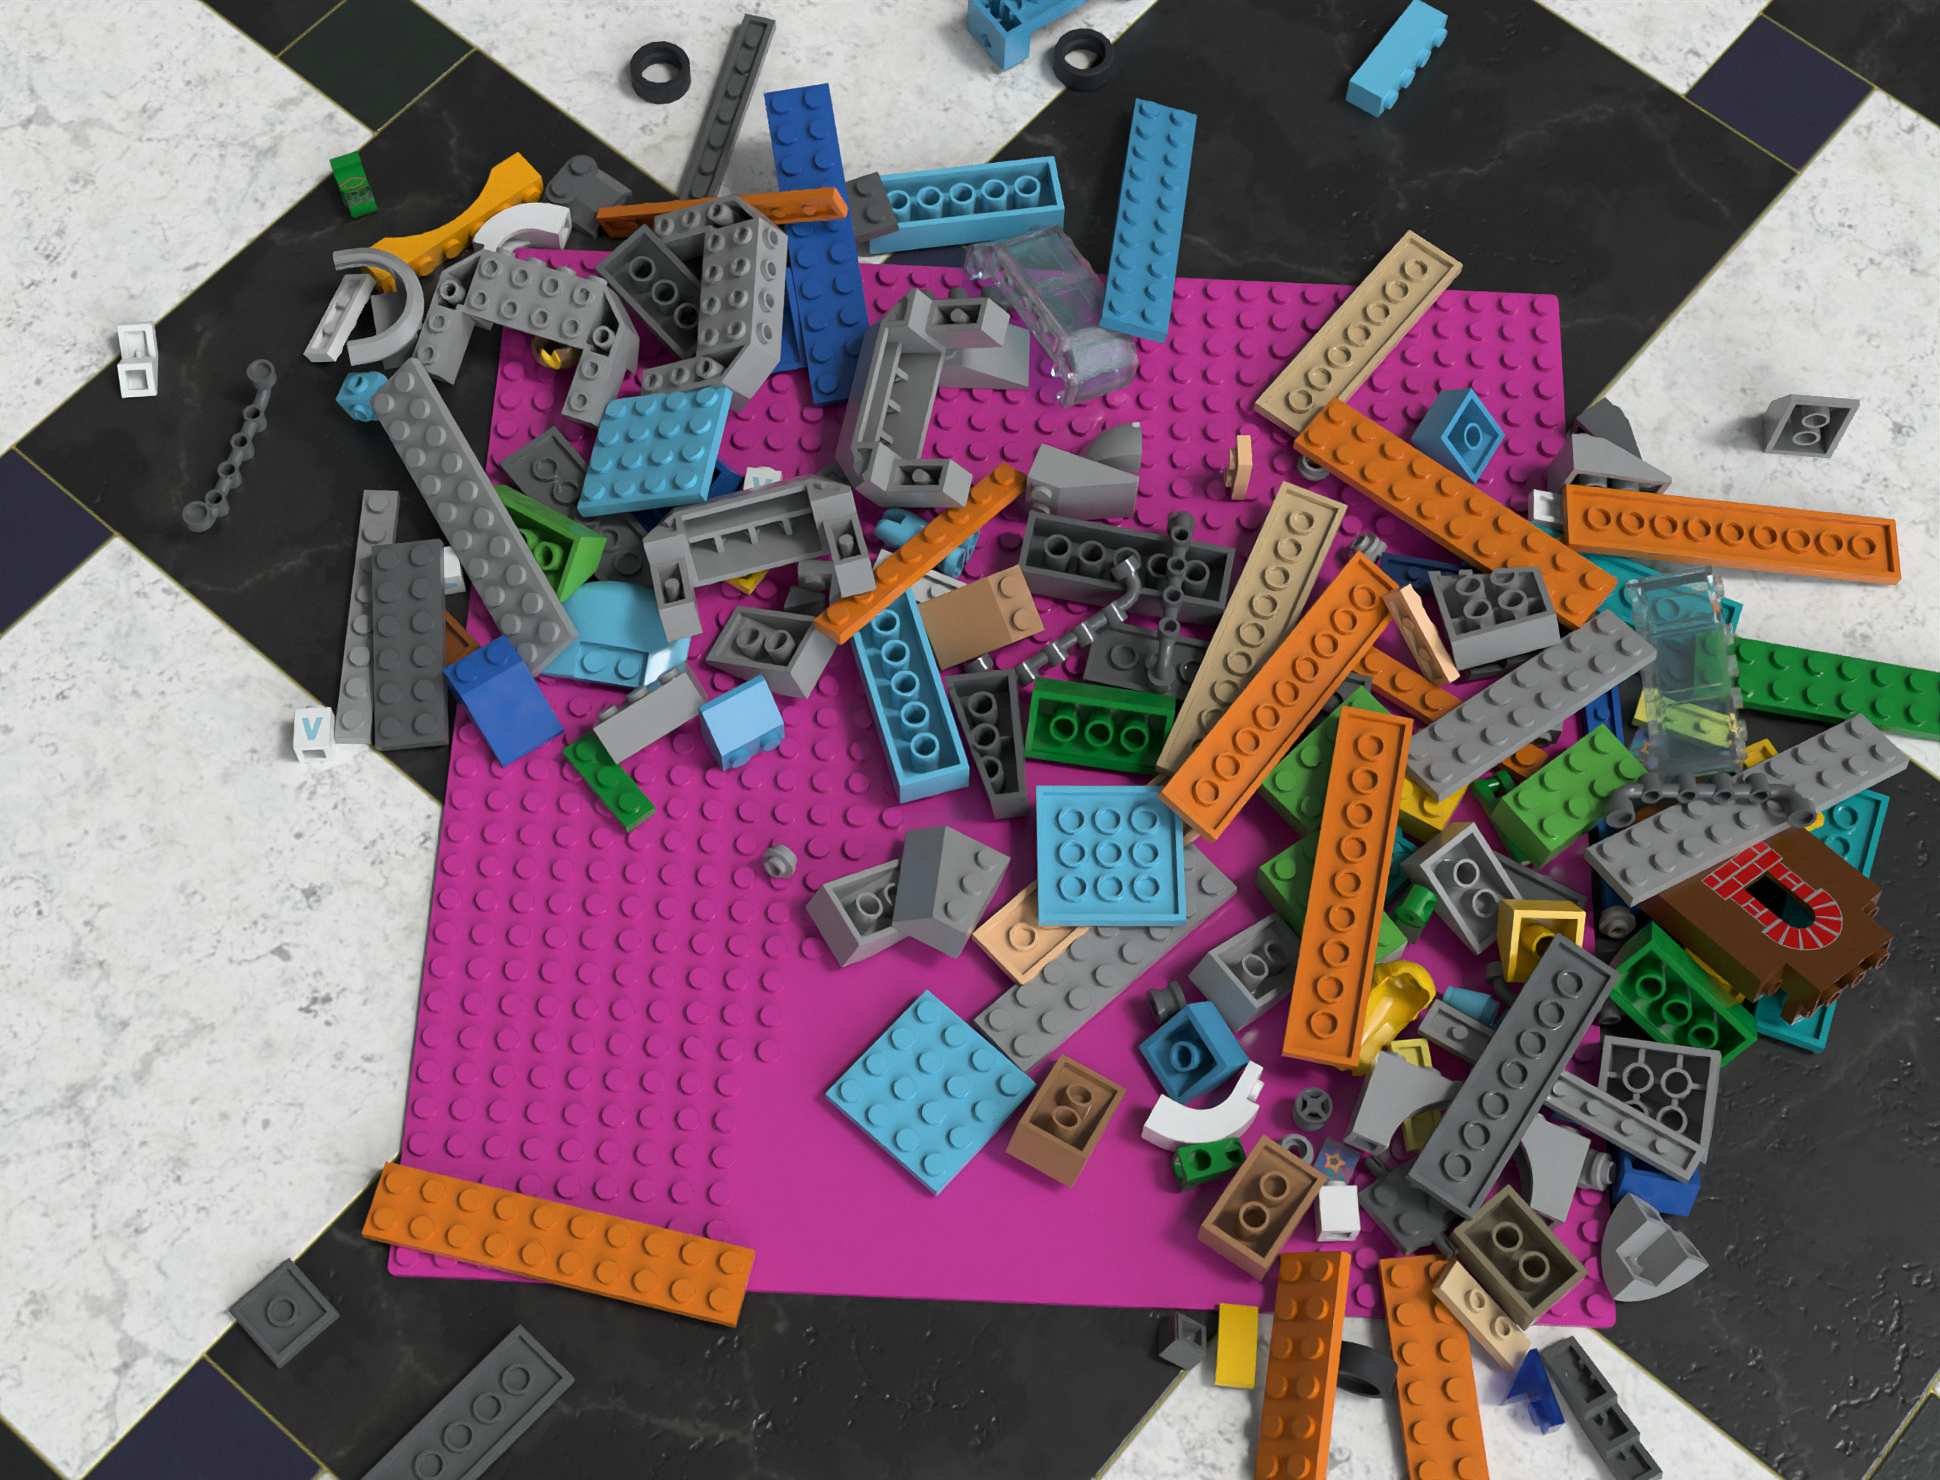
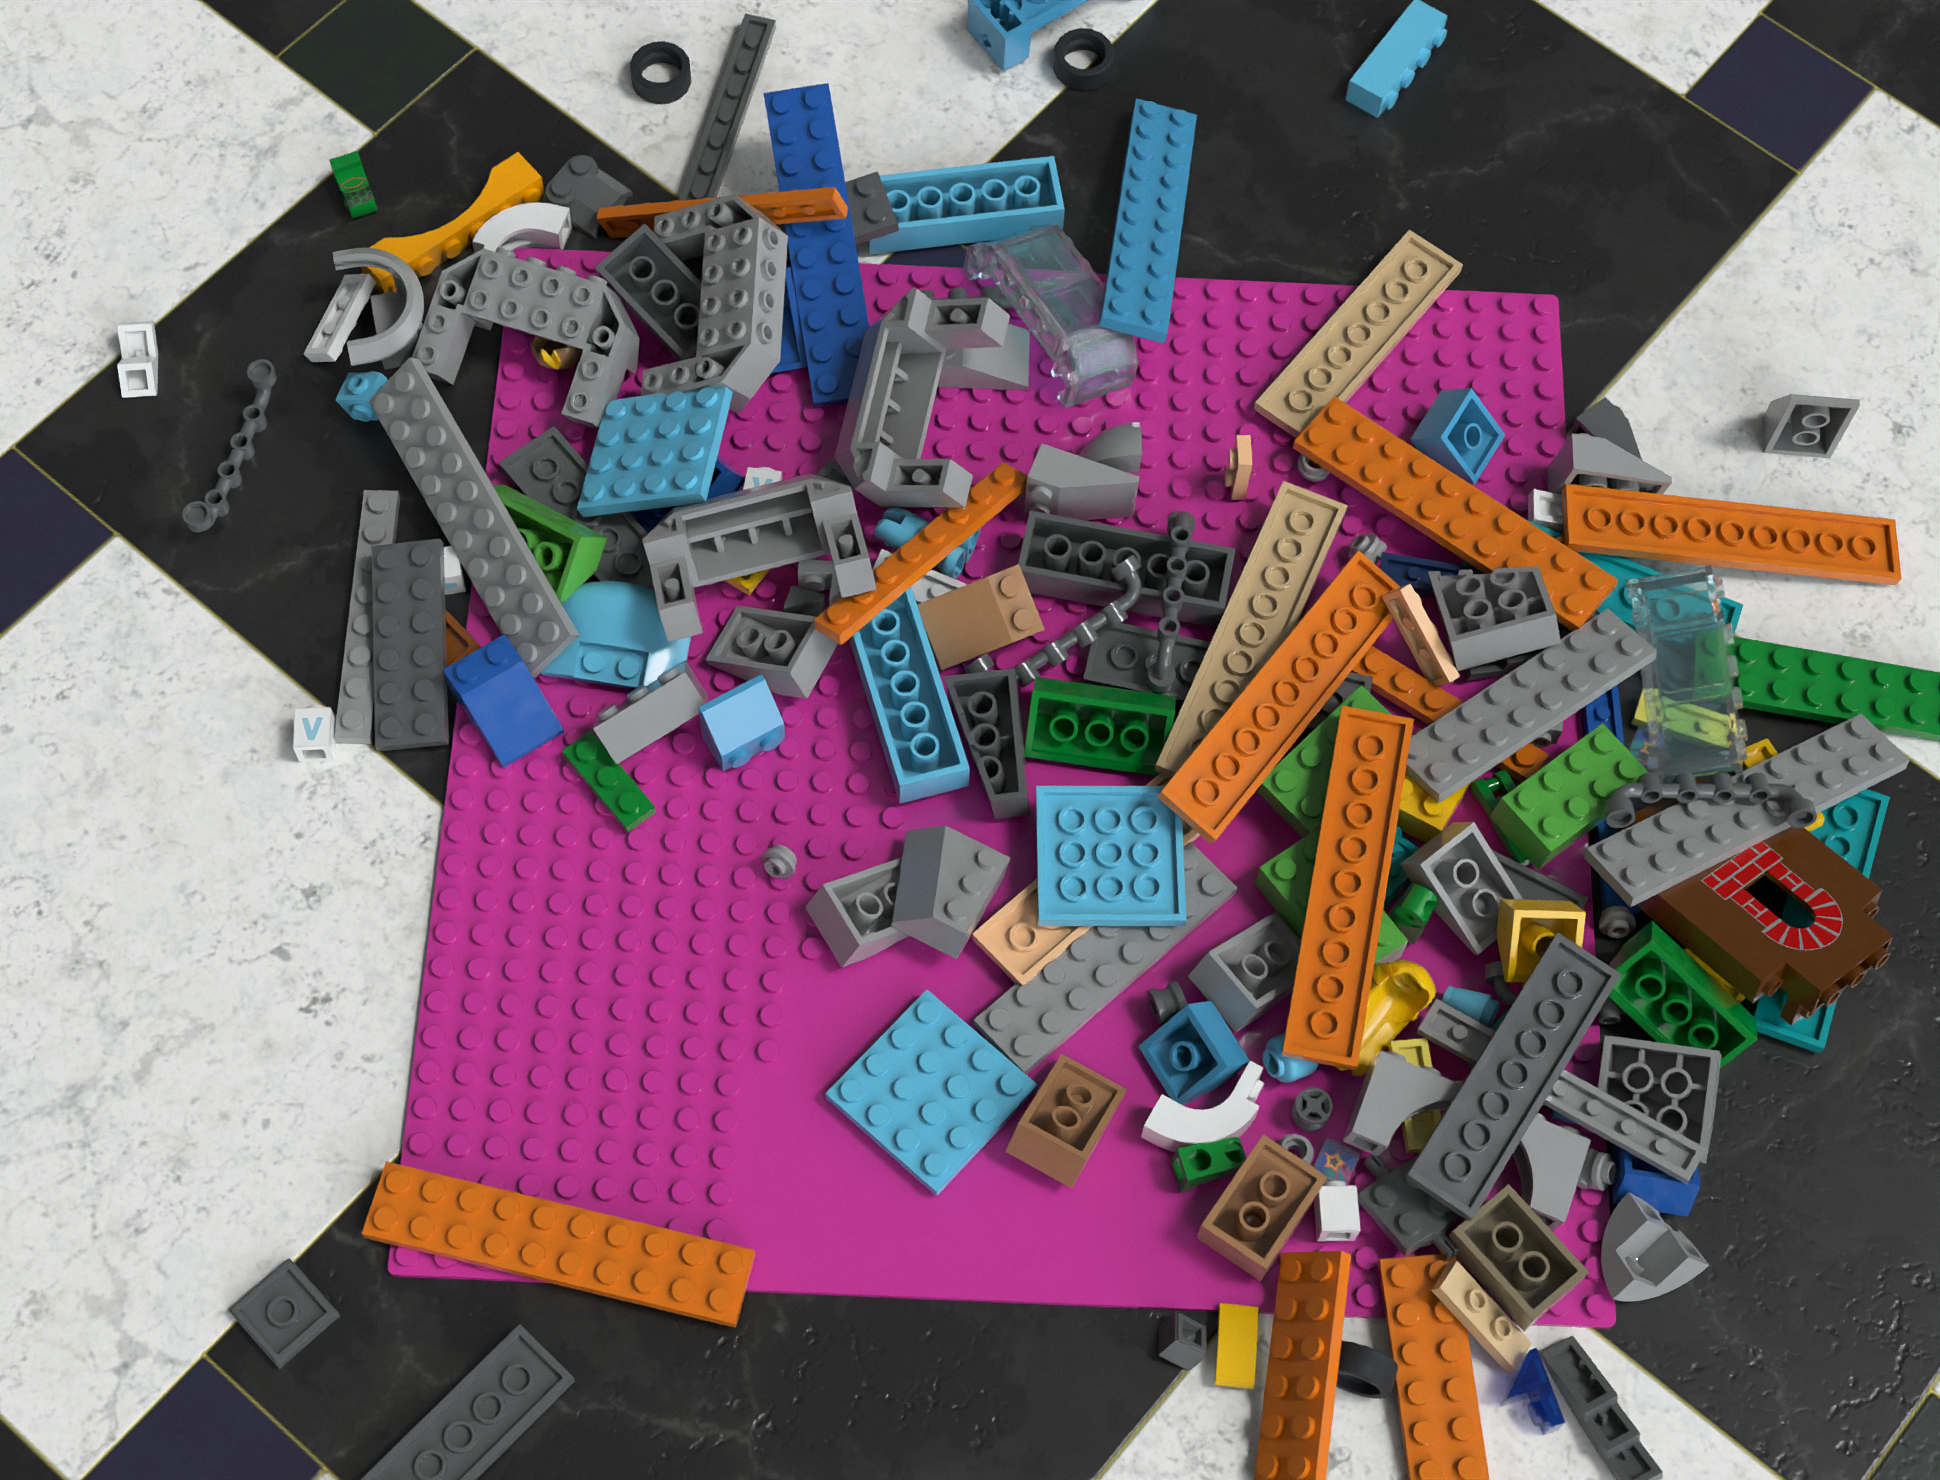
none -> medium azure head [1263,1033,1318,1083]

